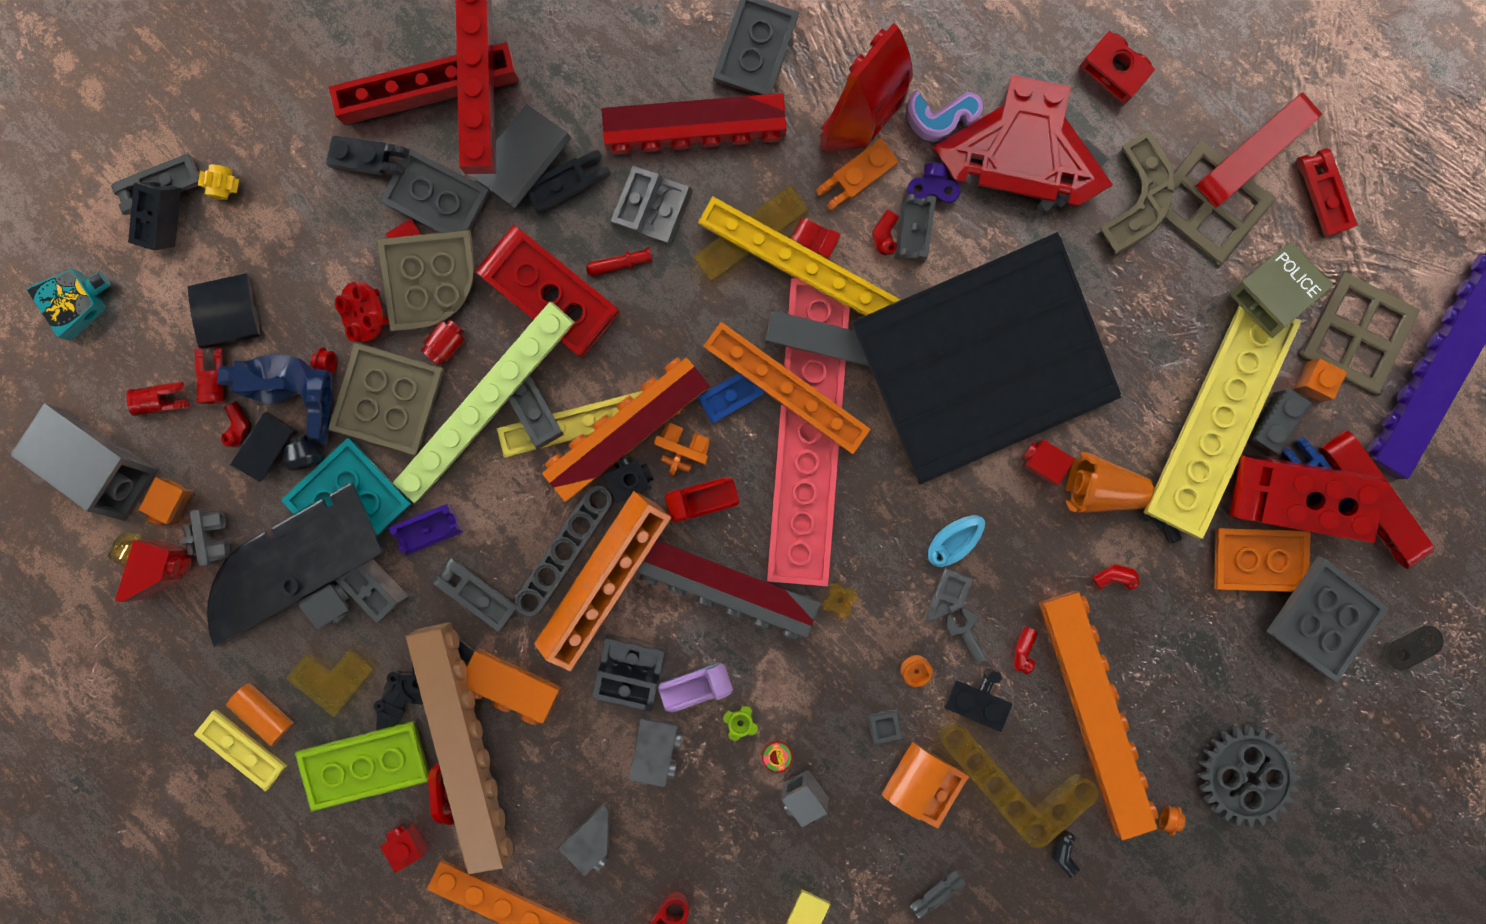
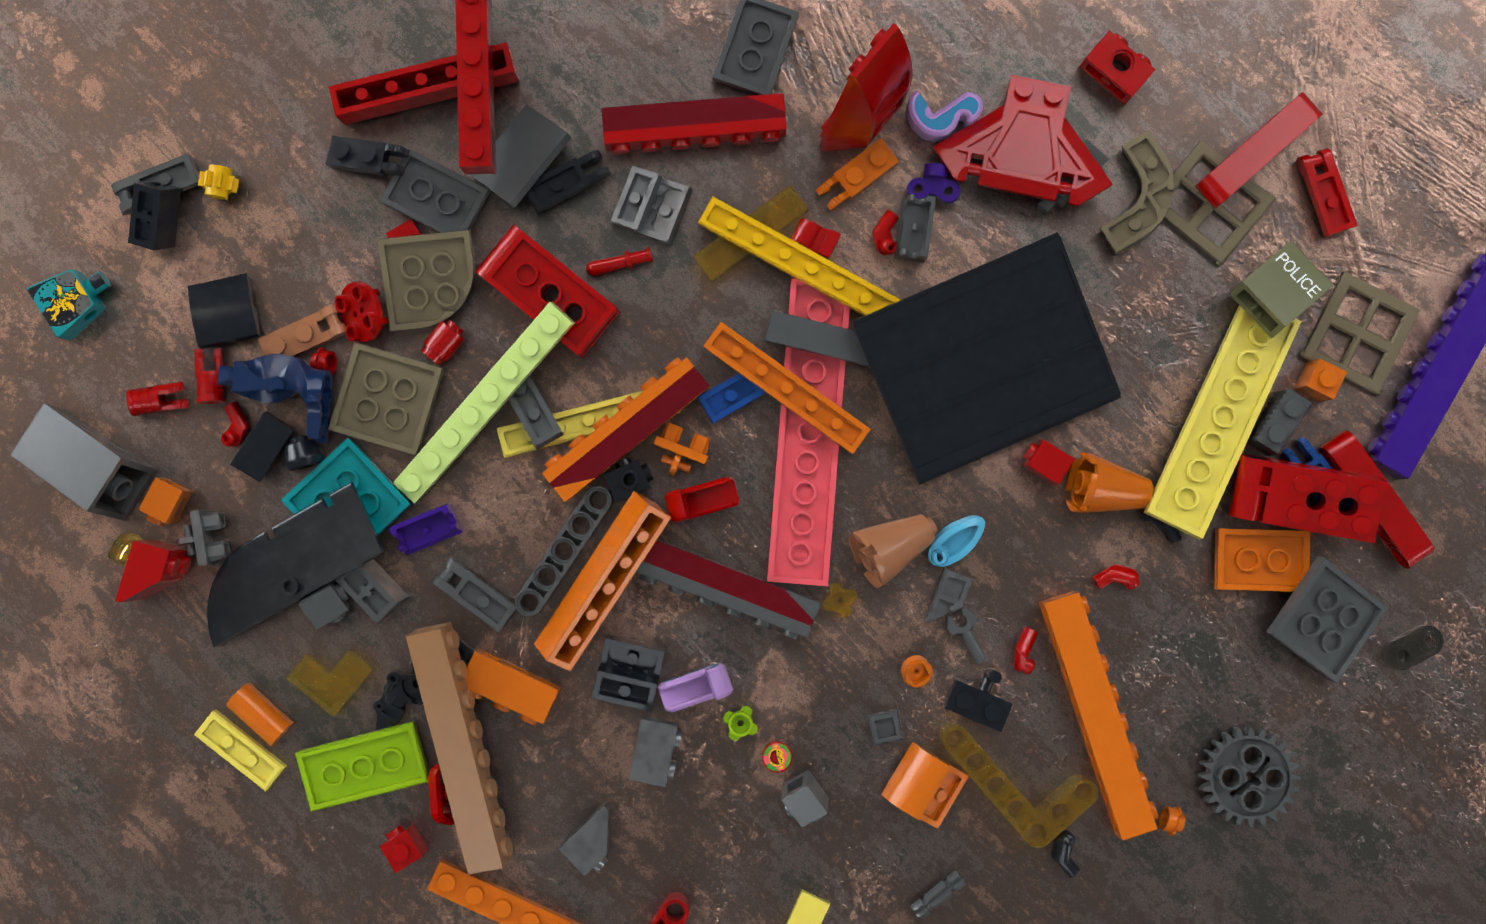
none -> nougat plate [258,304,346,357]
none -> nougat cone [849,514,937,588]

